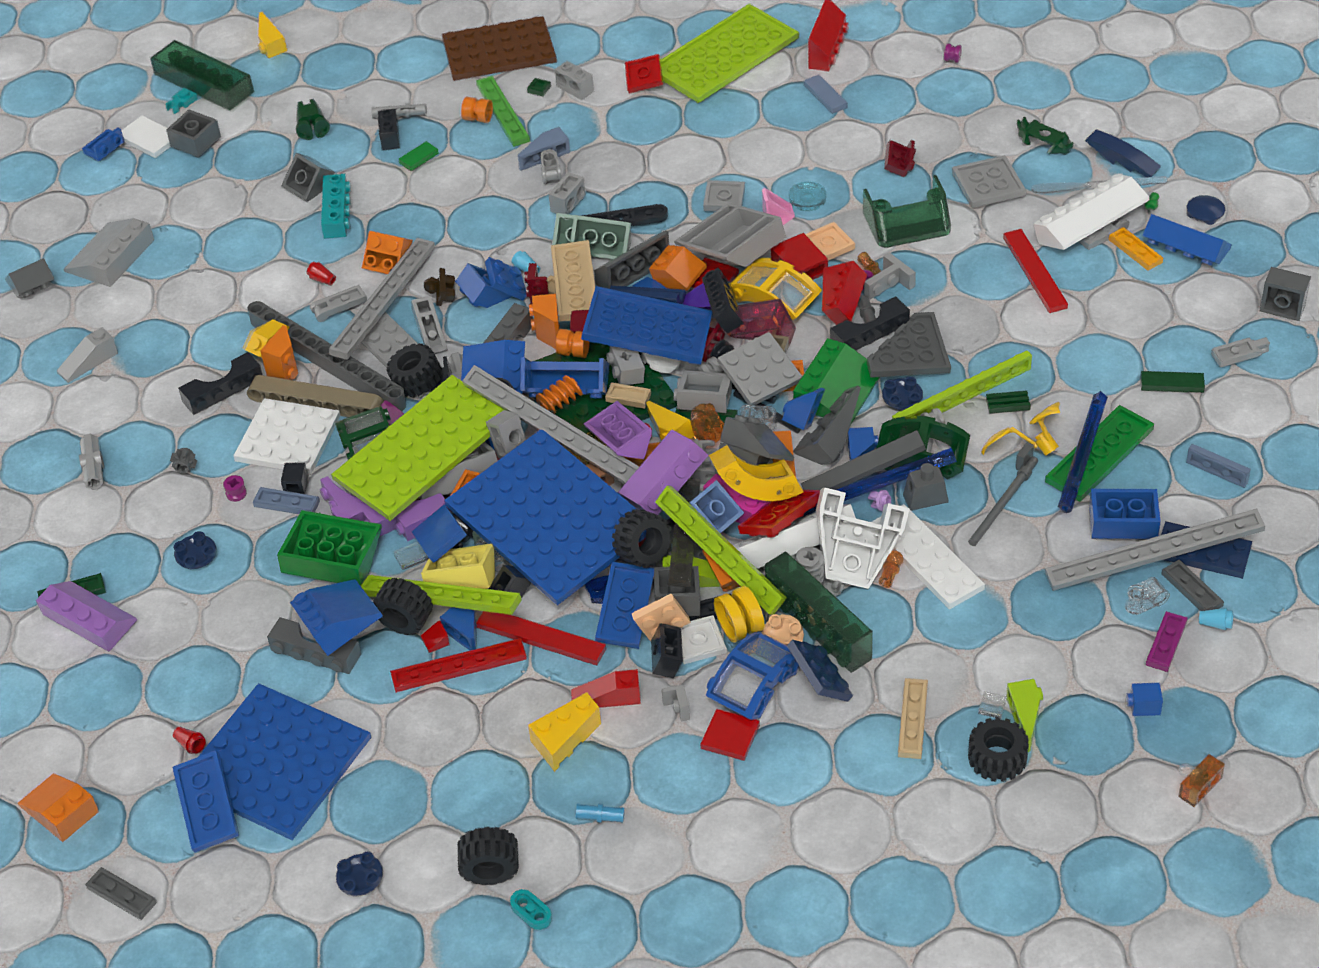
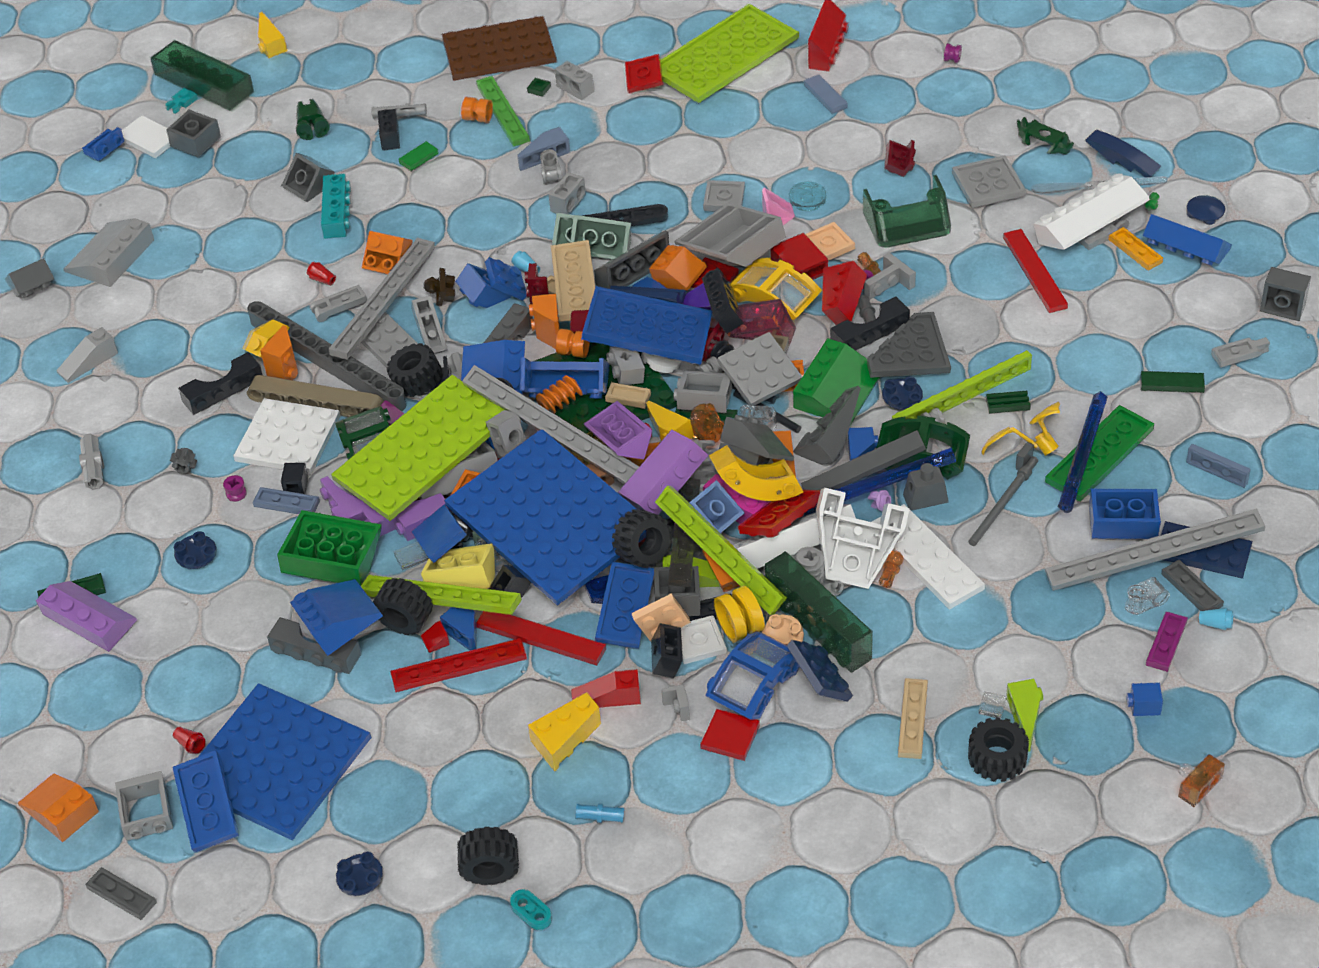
blue slope [782,388,825,430] -> none
none -> light grey window [115,771,173,841]

